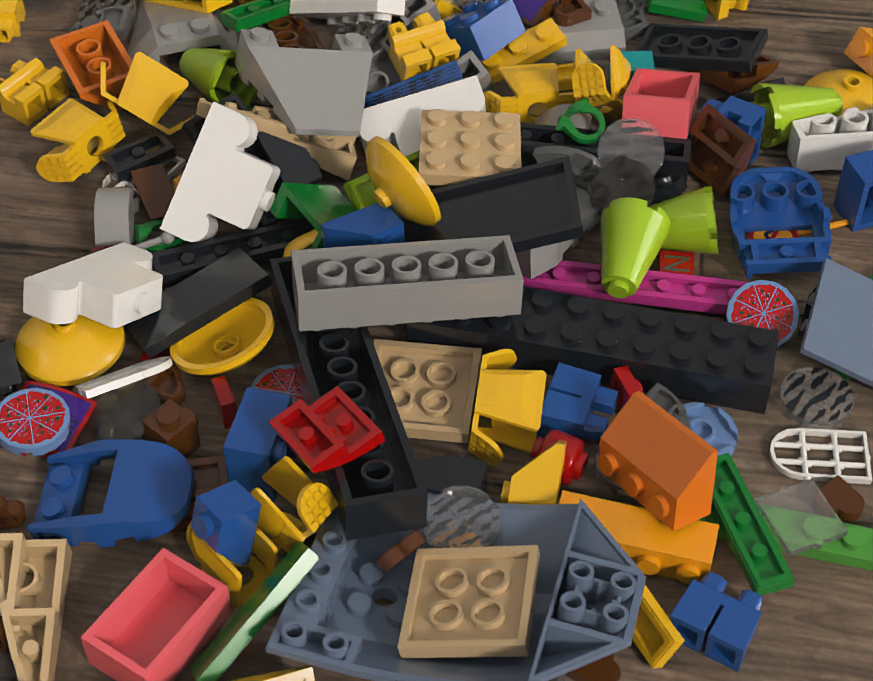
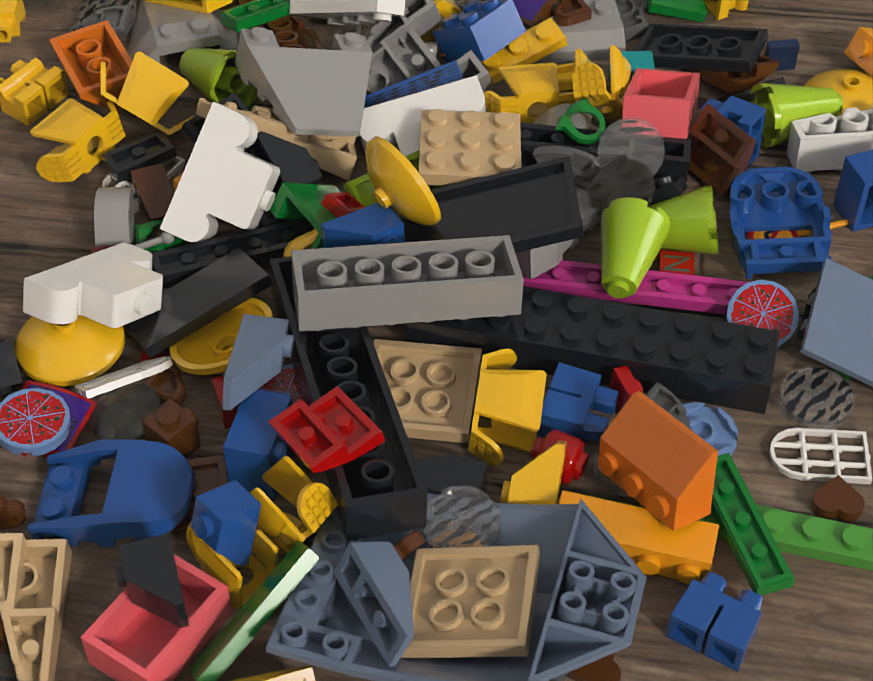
yellow hips [387,12,461,81] -> none
yellow tile [632,585,685,669] -> none
clear piece [755,479,848,557] -> none
none -> black slope [114,534,189,628]
none -> sand blue slope [222,314,294,410]
none -> red tile [321,192,365,218]
none -> sand blue slope [333,542,414,667]
none -> dark blue tile [764,39,800,71]

